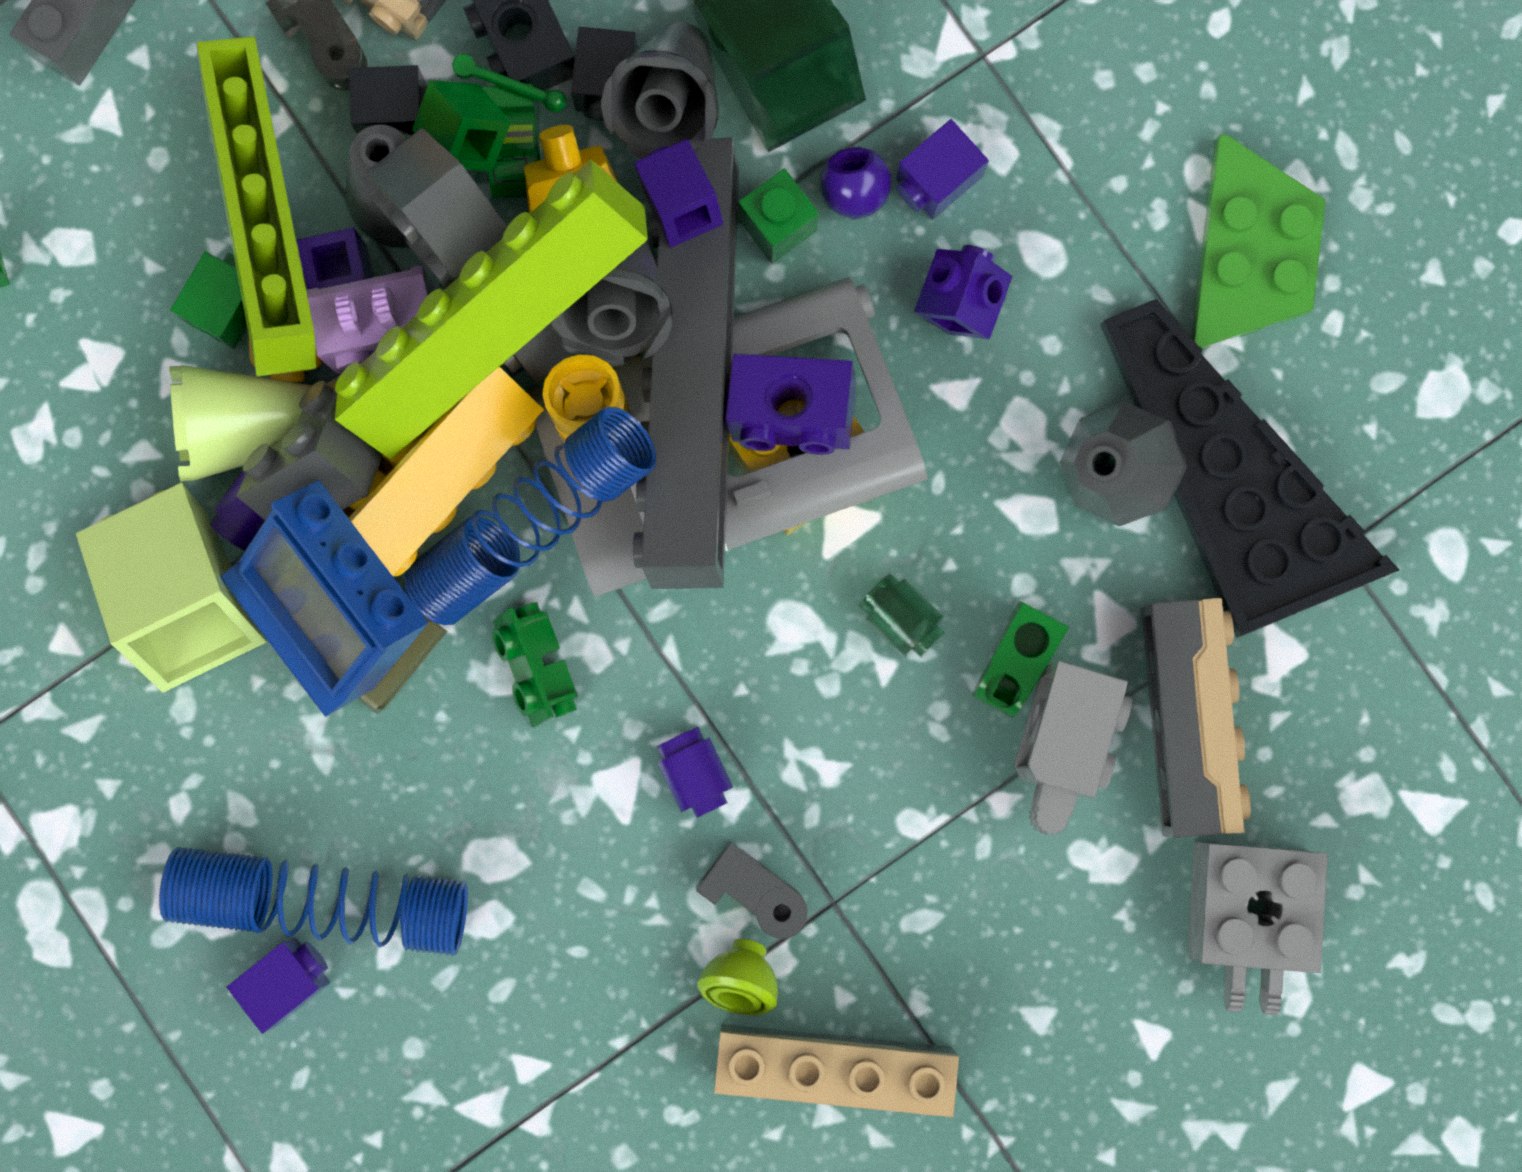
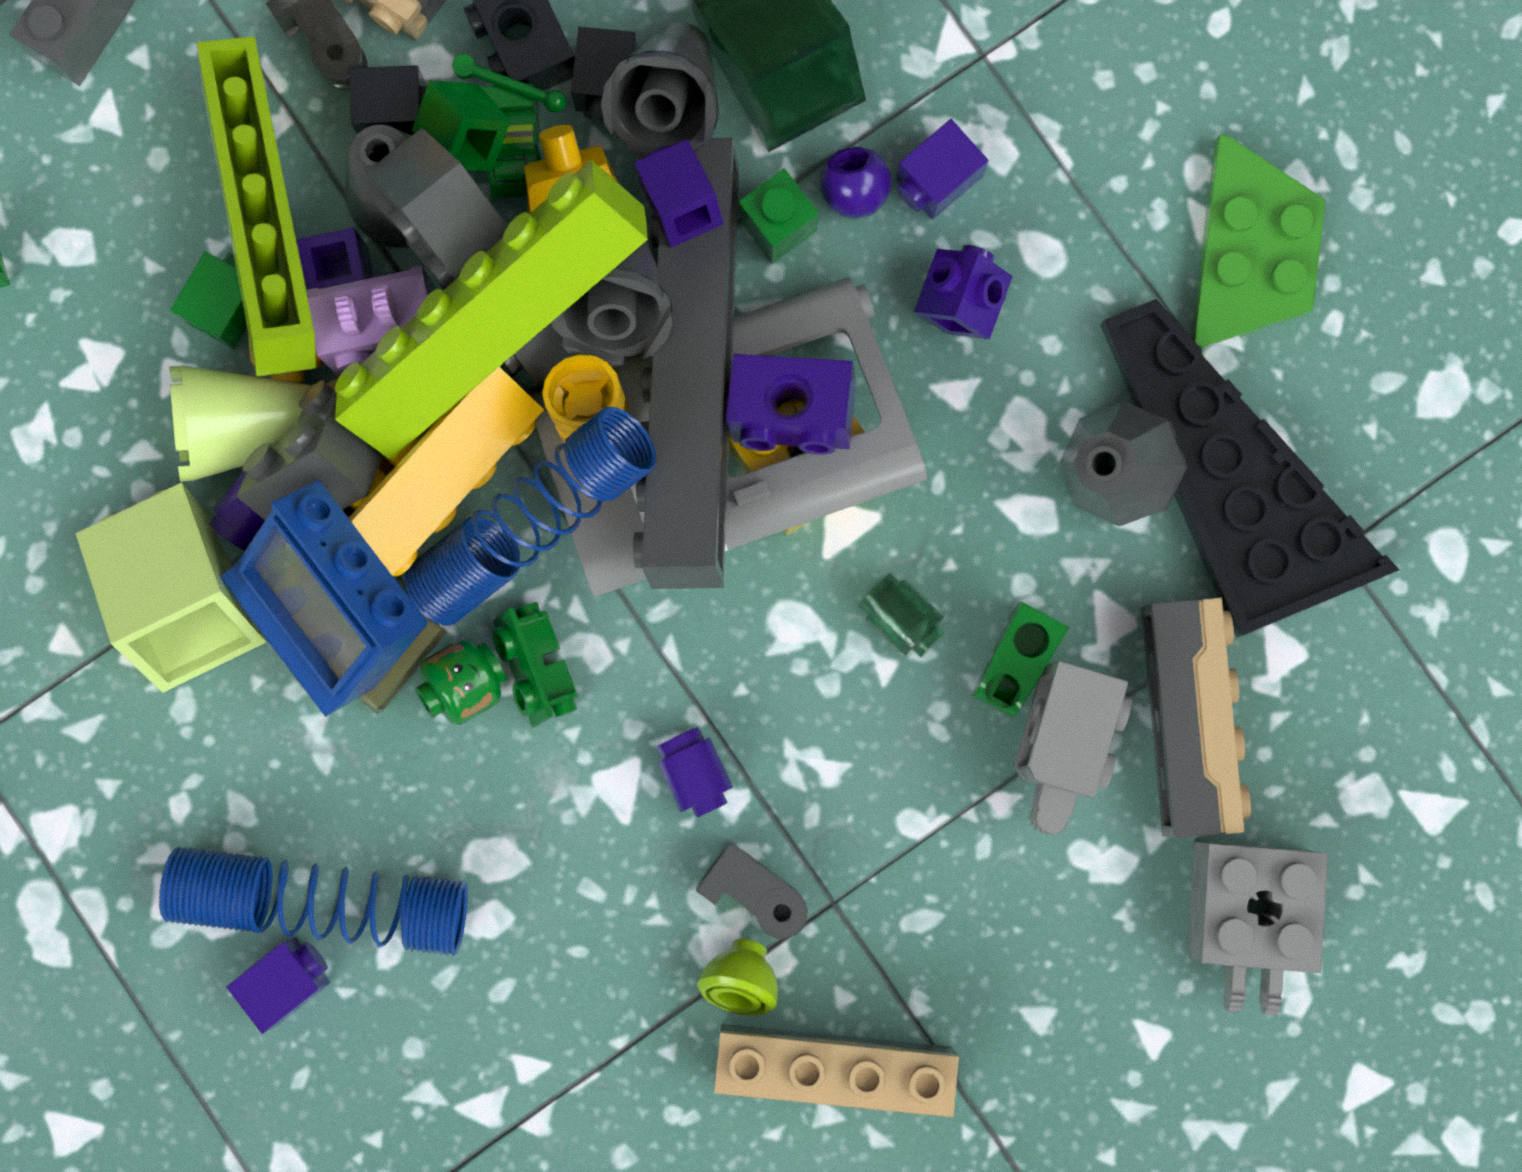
none -> green head [415,639,507,725]

